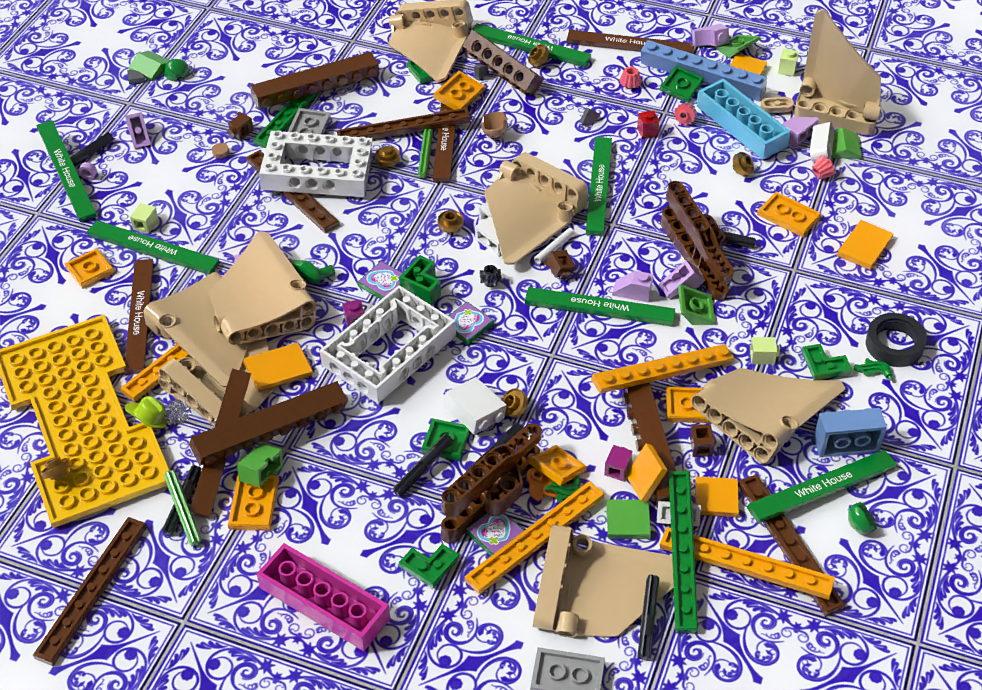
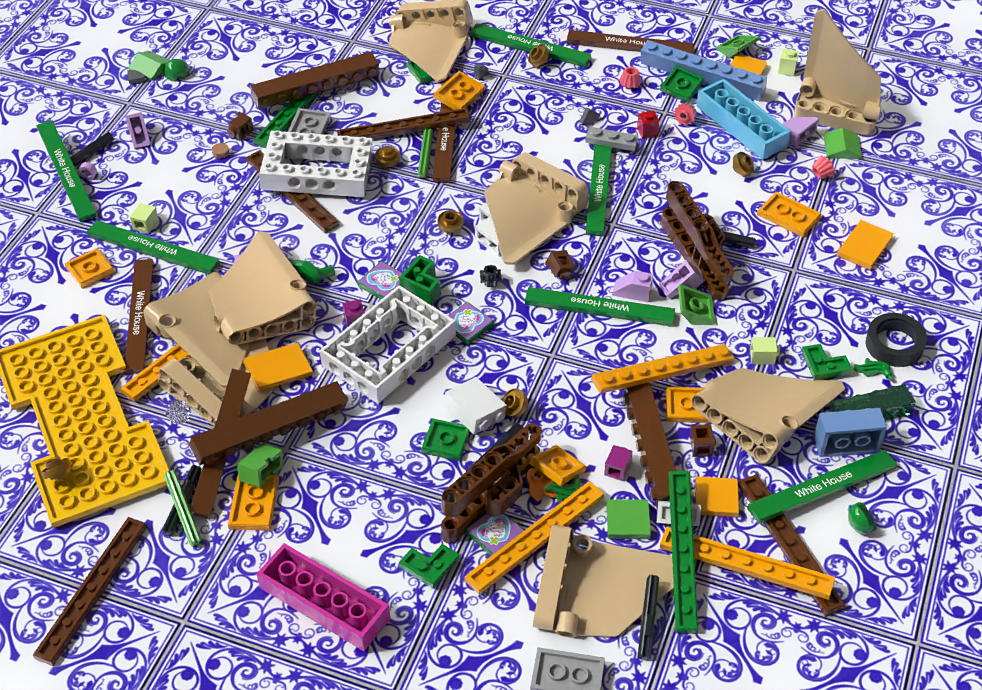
lime piece [125,396,167,428] -> none
black axle [393,434,453,497] -> none
brick [463,30,544,95] -> none
medium nougat hair [481,112,508,138] -> none
white piece [534,228,575,264] -> none
light orange tile [626,443,668,502] -> none
lavender arch [692,24,730,47] -> none
tan plate [760,97,794,114] -> none
white beam [810,122,834,163] -> none
none -> light grey plate [585,127,639,151]
none -> clear green brick [829,384,916,421]

